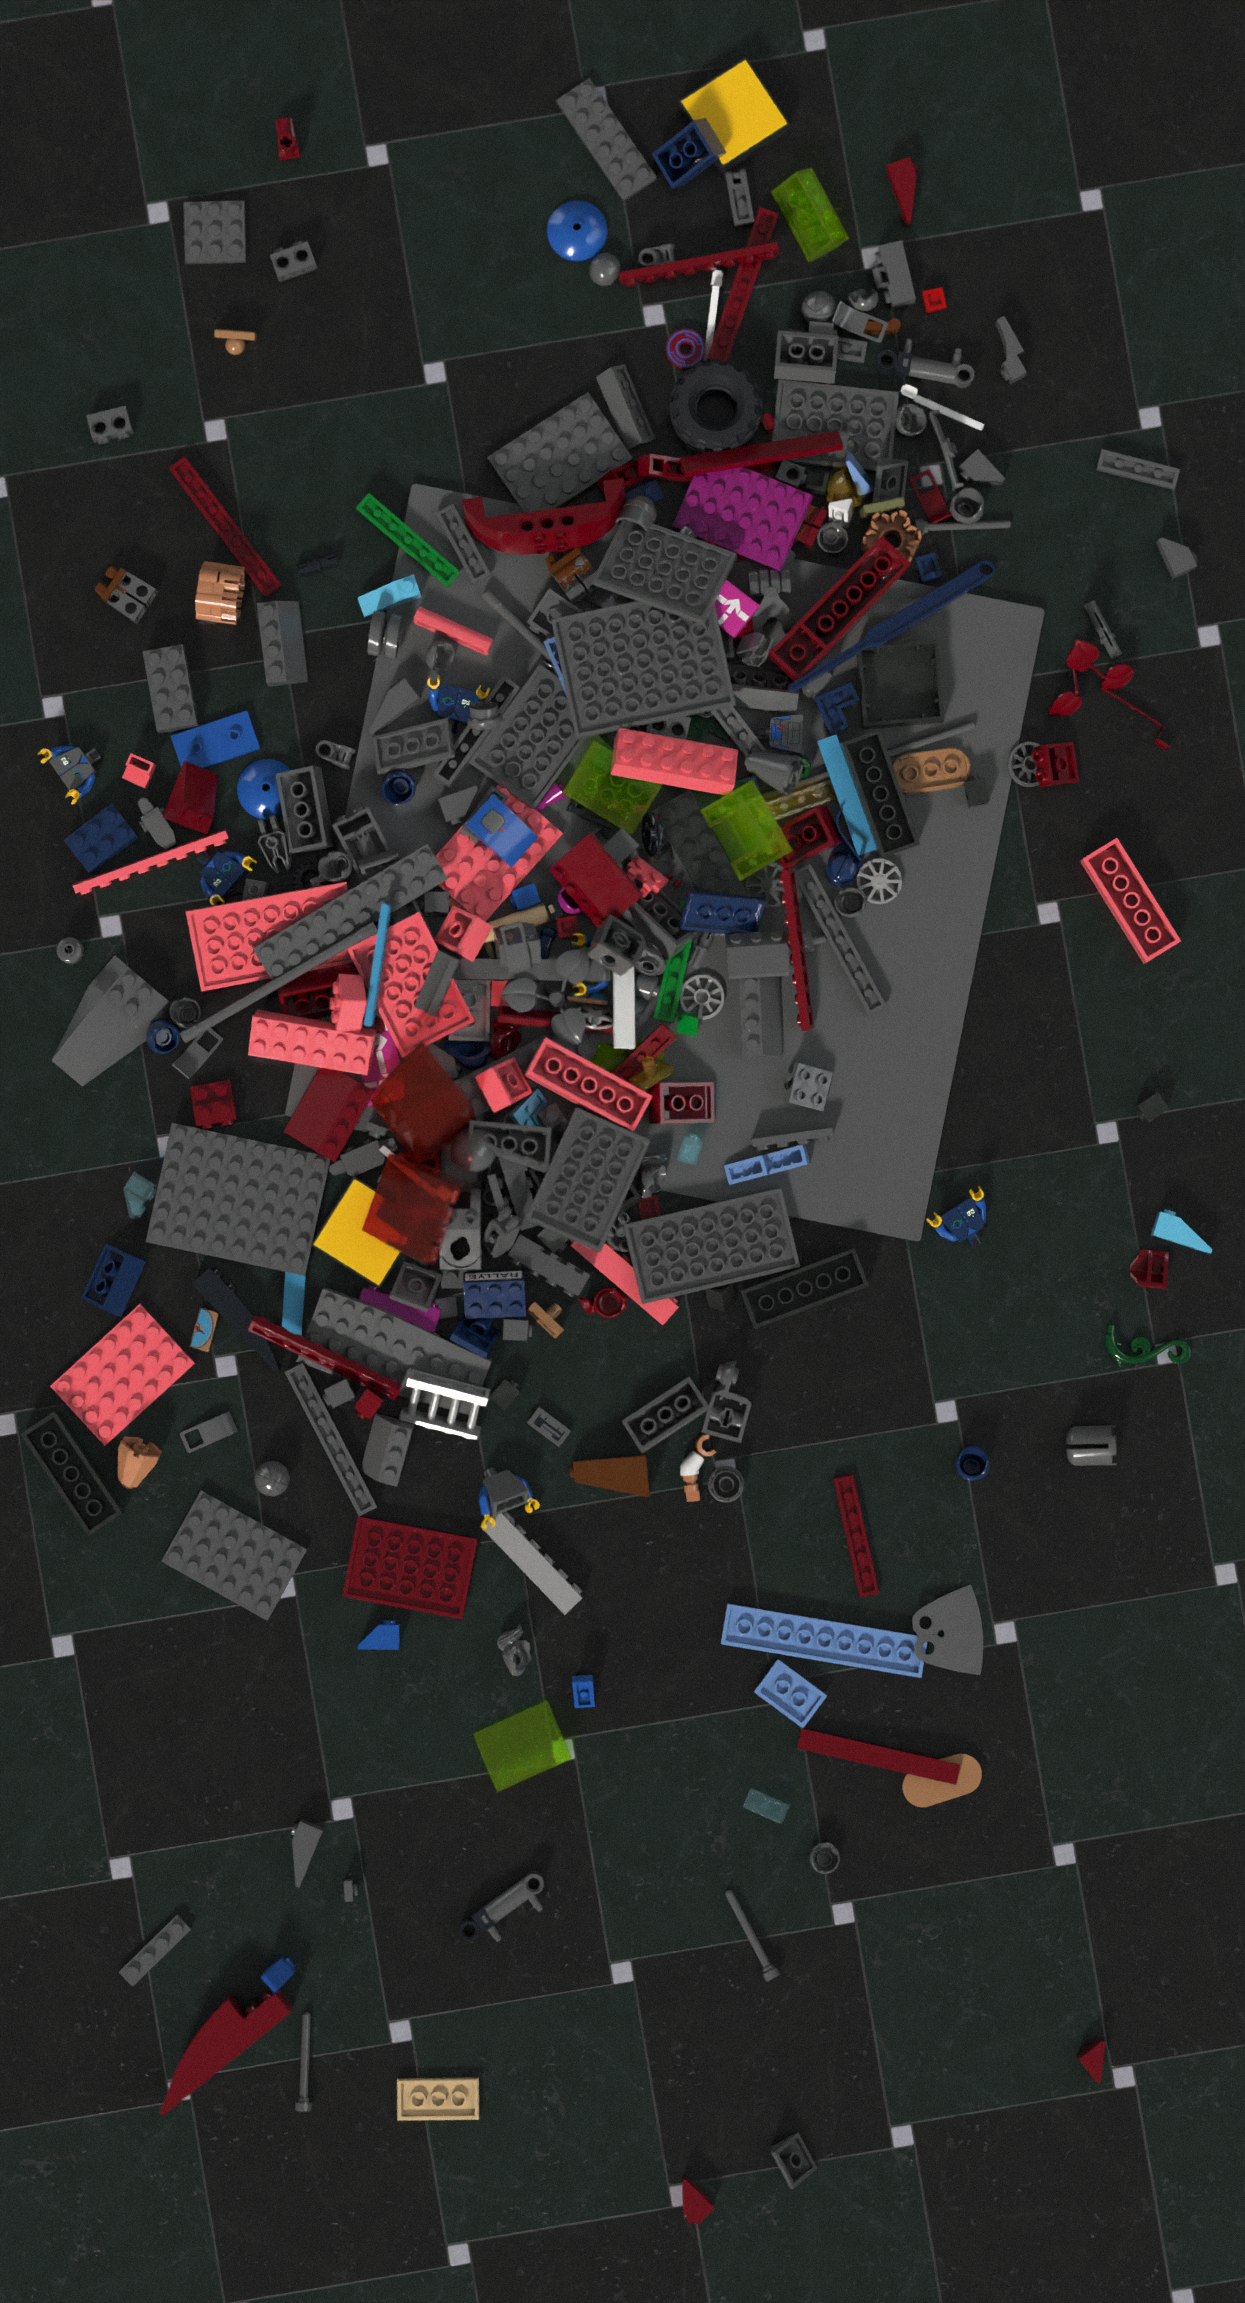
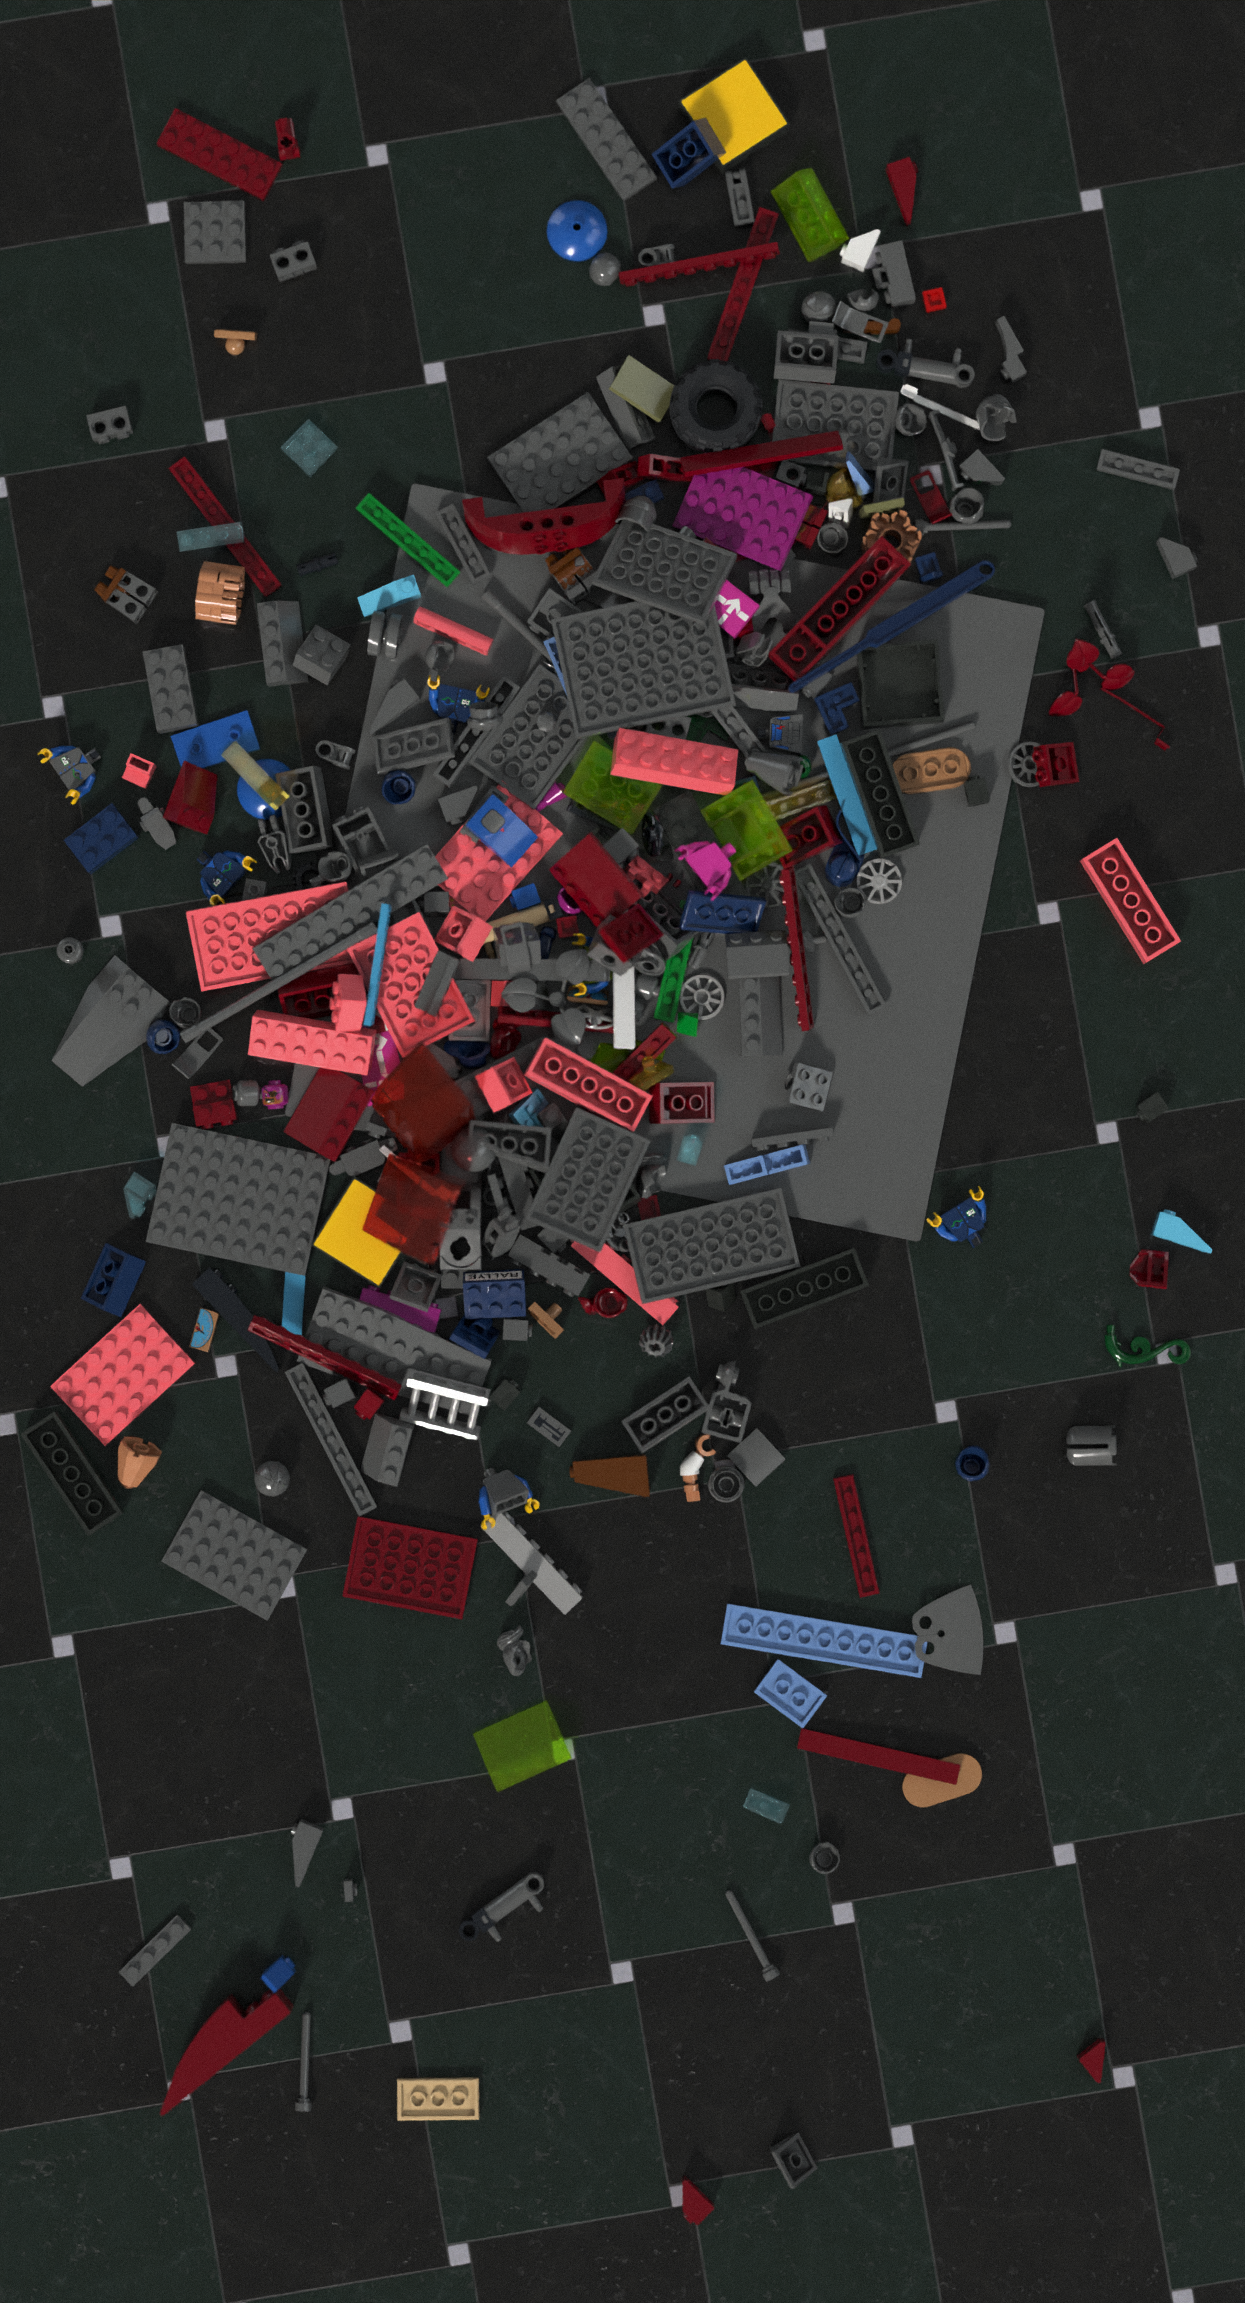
coral plate [73,829,228,895] -> none
dark grey piece [180,1412,238,1453] -> none
blue slope [358,1620,400,1650] -> none
blue slope [572,1675,595,1708] -> none
dark red tile [666,329,706,370] -> none
white piece [703,270,723,361] -> none
none -> dark red plate [157,108,283,201]
none -> clear light blue slope [177,522,245,552]
none -> clear yellow slope [221,741,289,810]
none -> dark grey head [232,1080,262,1106]
none -> magenta head [262,1080,289,1109]
none -> clear light blue plate [280,419,338,477]
none -> dark grey brick [293,625,351,686]
none -> dark grey tile [505,1570,537,1607]
none -> dark grey tile [536,712,557,733]
none -> dark red plate [598,903,664,964]
none -> olive tile [609,355,674,422]
none -> dark grey gear [639,1324,674,1358]
none -> dark pink torso [674,841,736,901]
none -> dark grey slope [727,1428,786,1486]
none -> white slope [840,229,881,272]
none -> dark grey helmet [976,394,1016,441]

